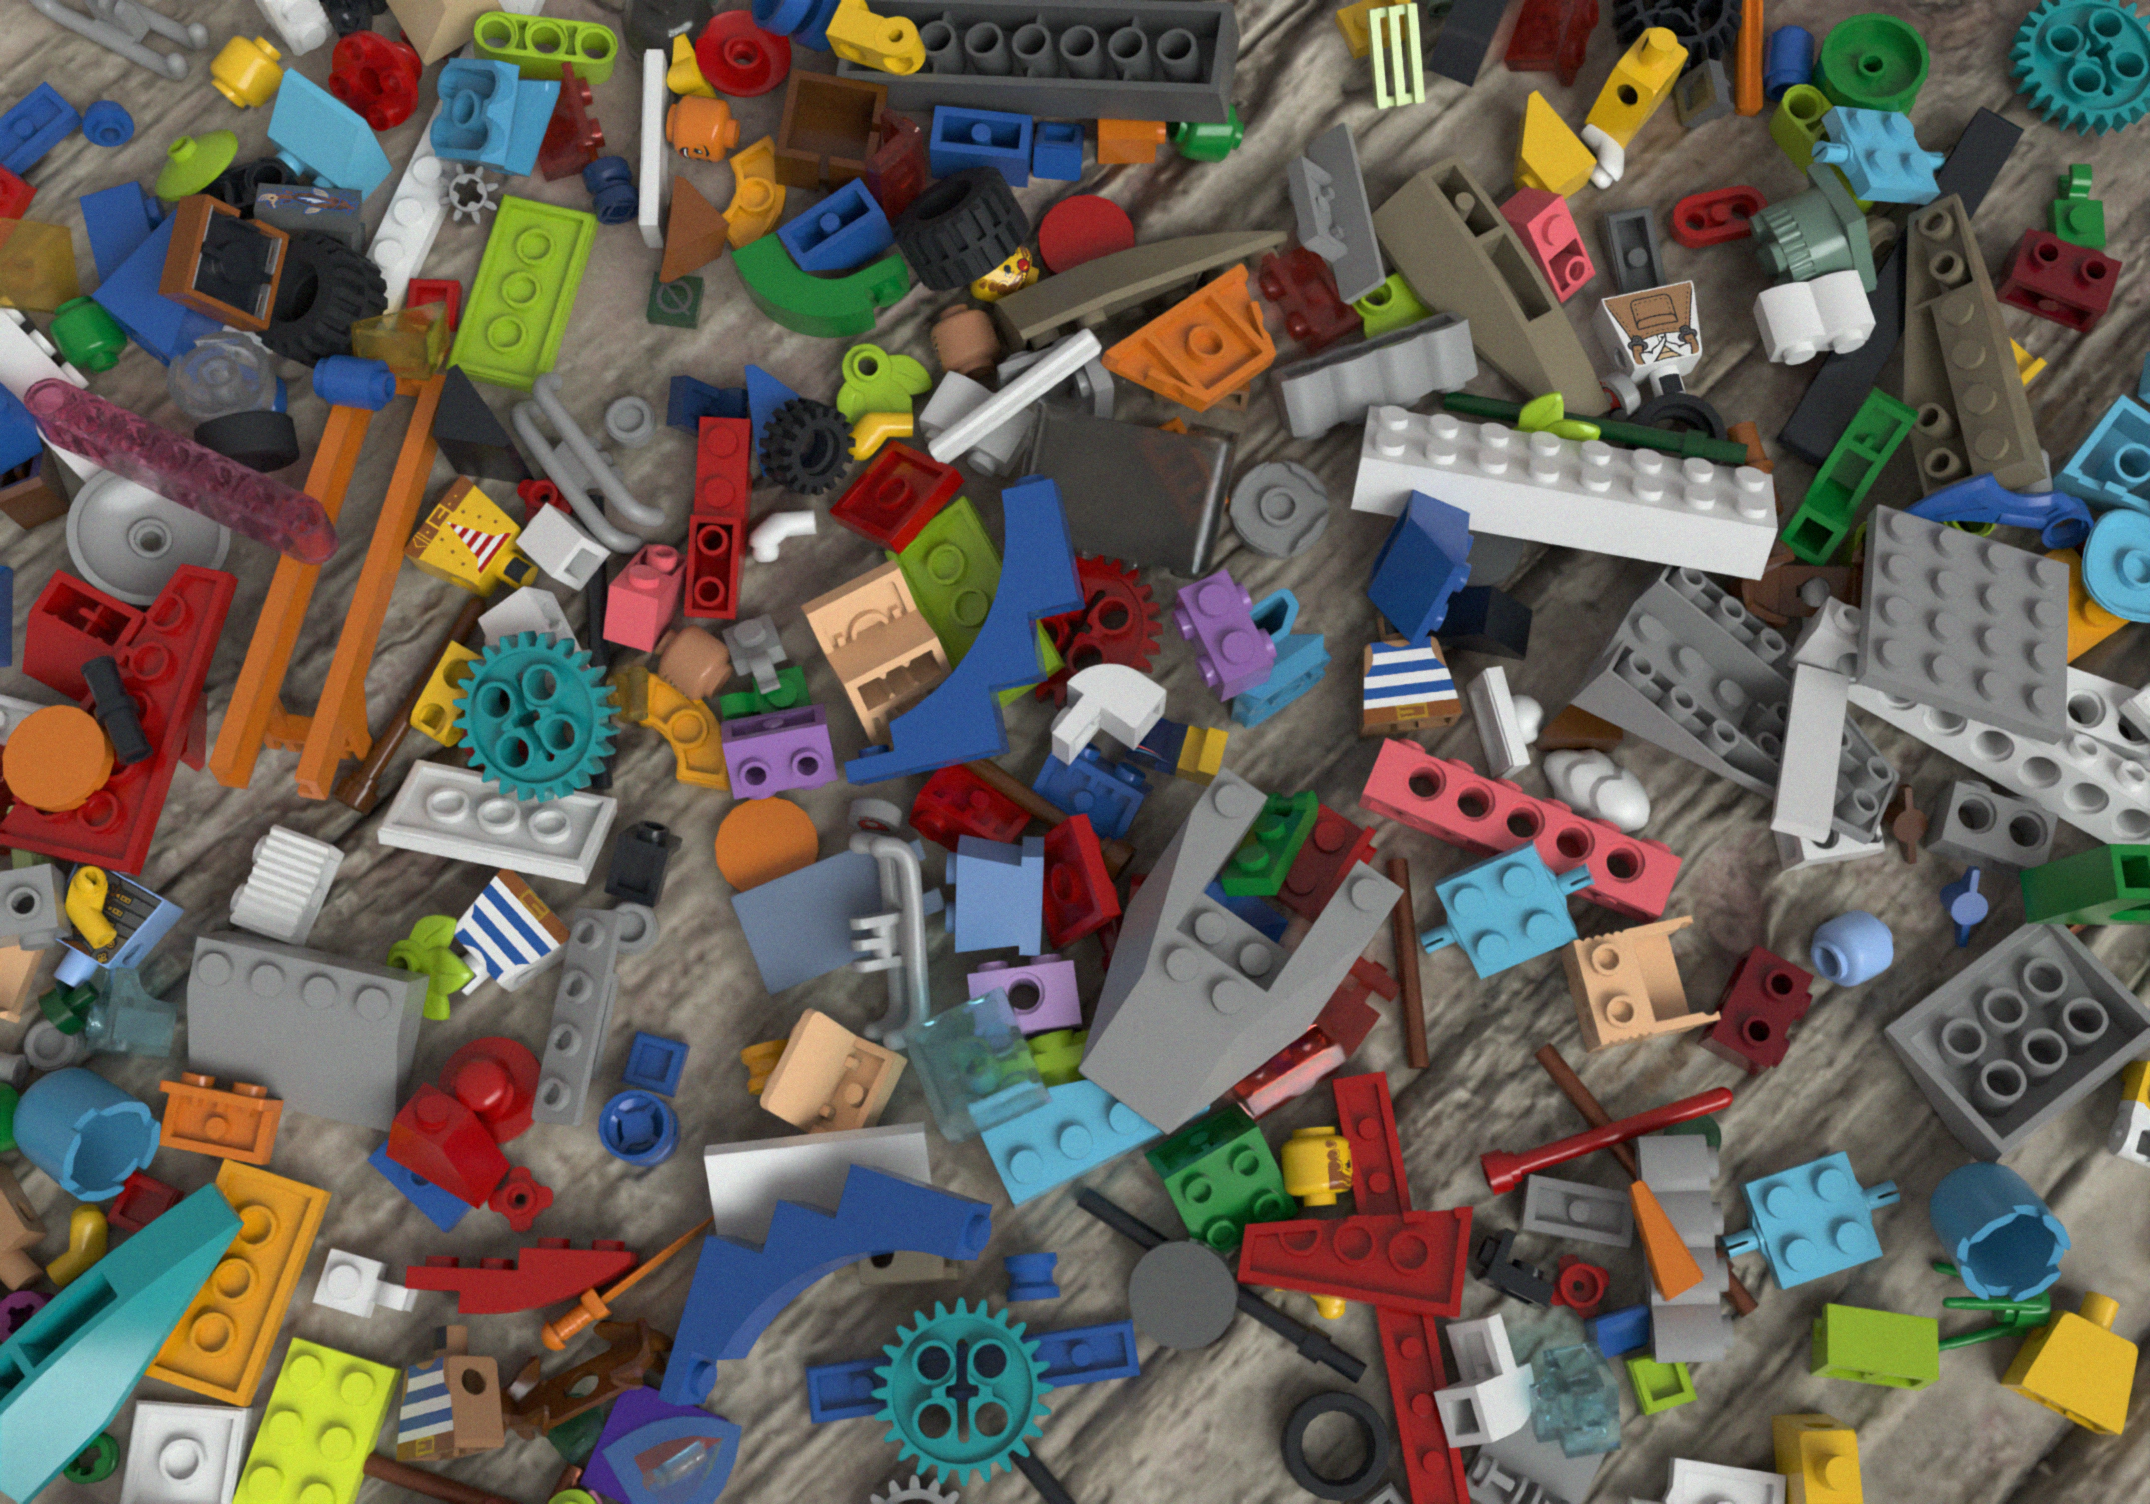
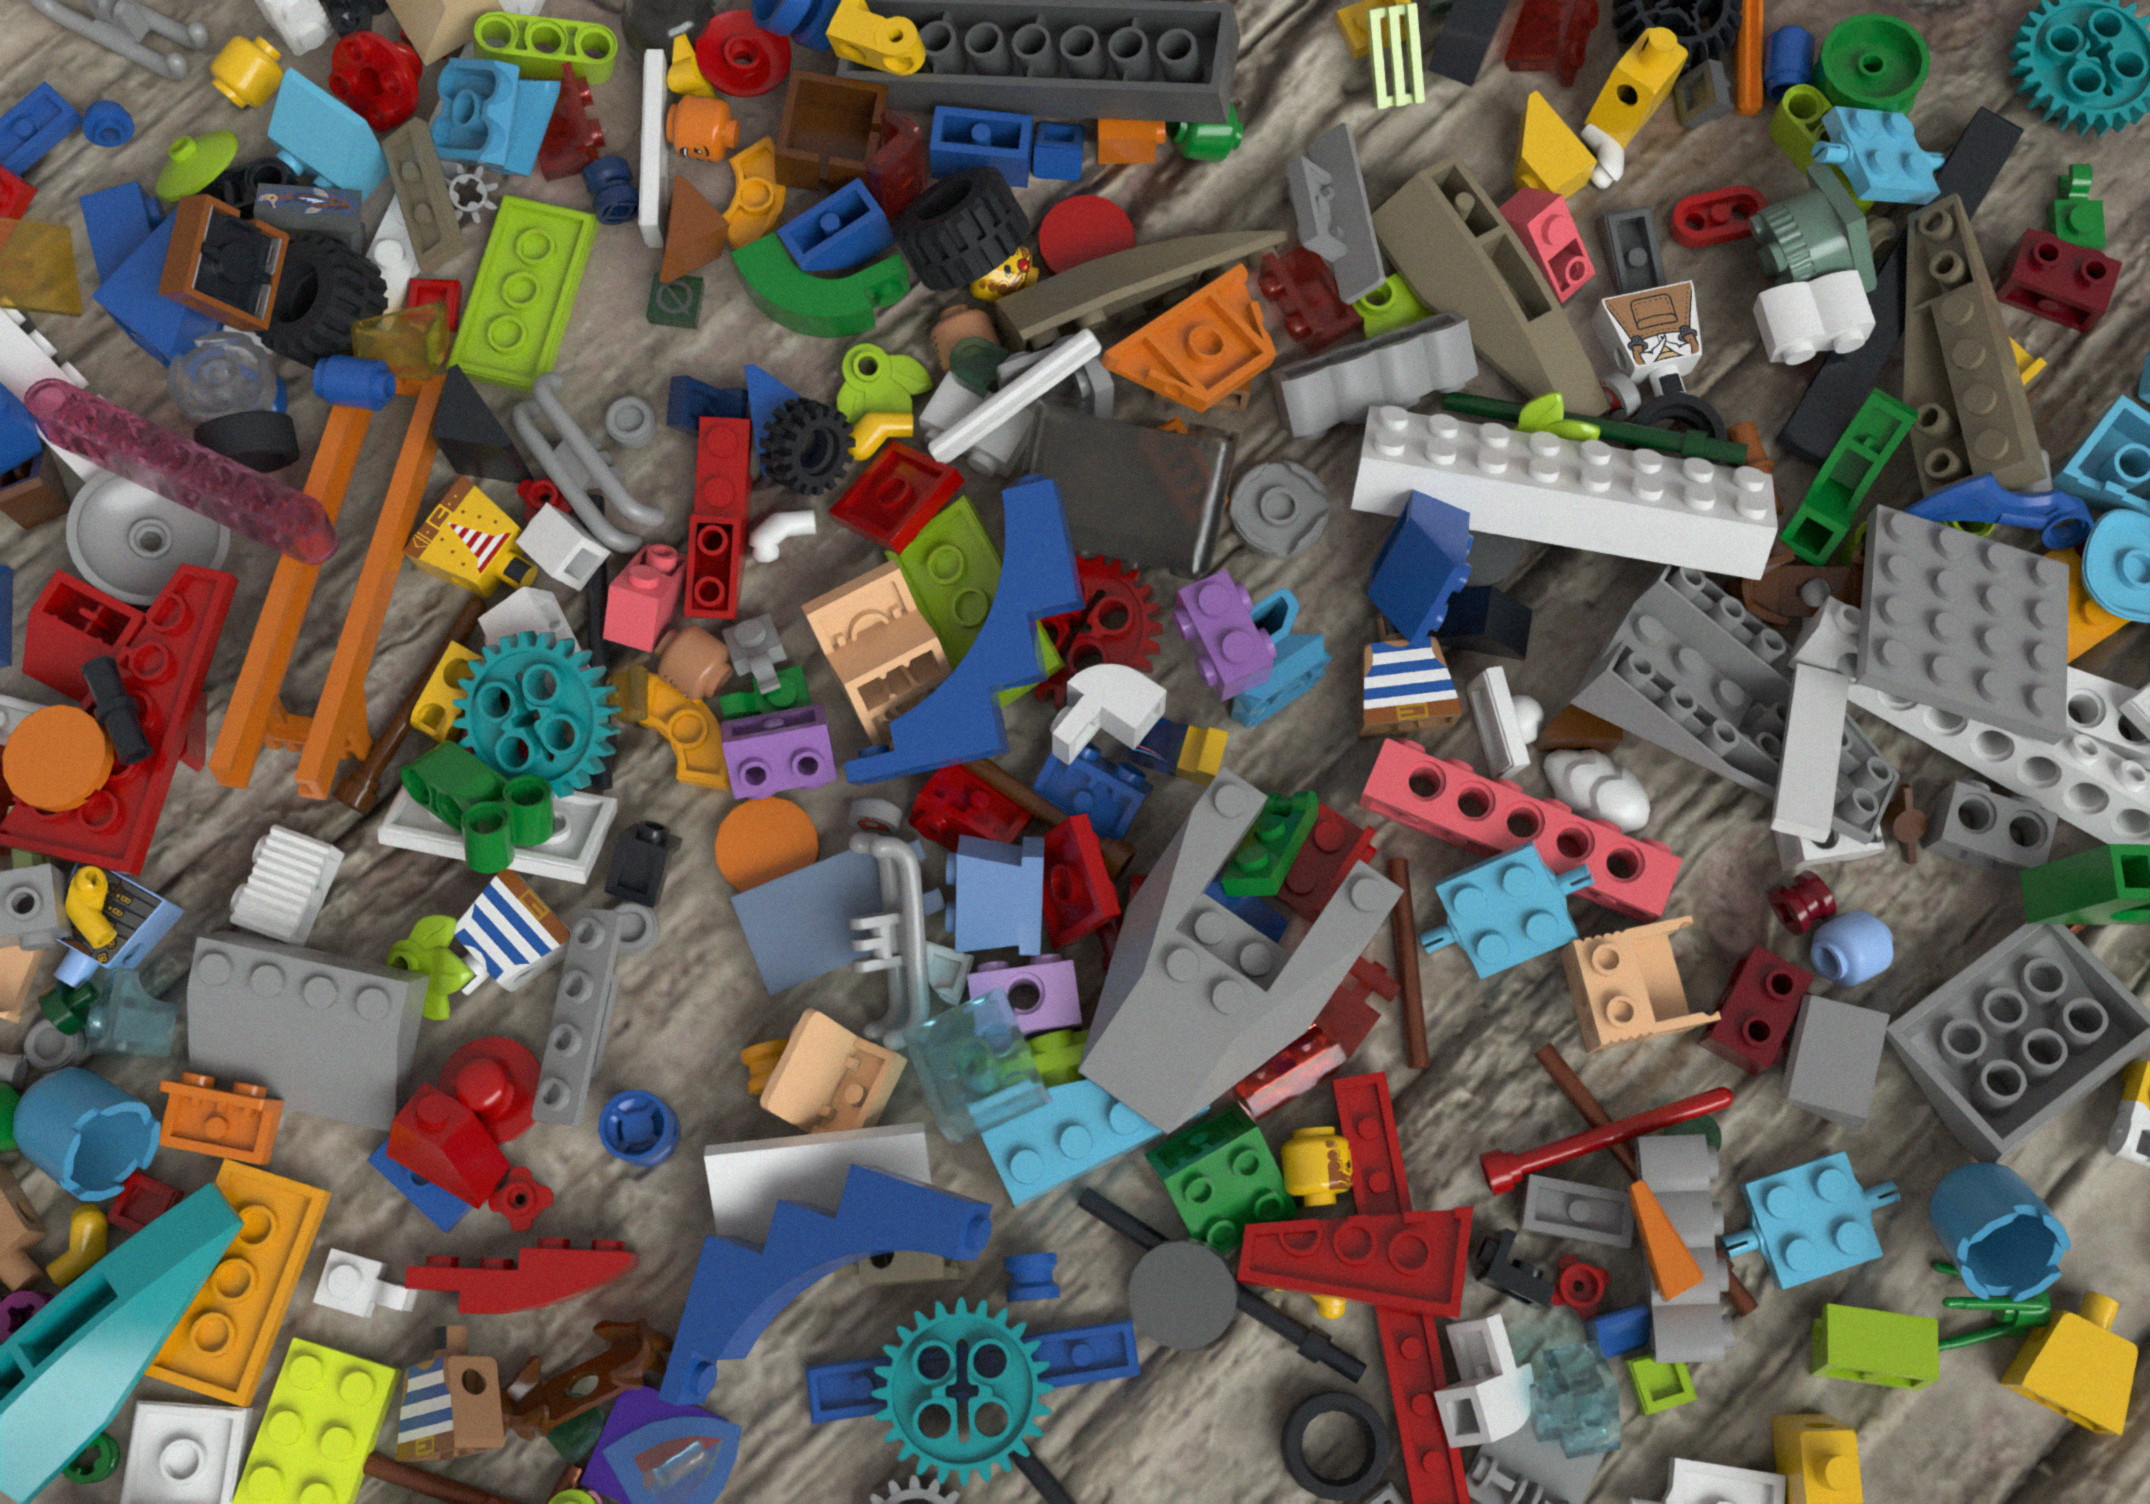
green head [49,296,128,375] -> none
orange sword [540,1215,714,1351] -> none
blue tile [621,1031,690,1098] -> none
blue piece [1939,866,1988,948] -> none
none -> dark tan tile [381,117,466,272]
none -> green piece [400,740,555,874]
none -> white tile [926,941,976,1009]
none -> clear green tile [949,336,1009,399]
none -> dark red wheel [1768,869,1837,936]
none -> light grey slope [1779,995,1890,1131]

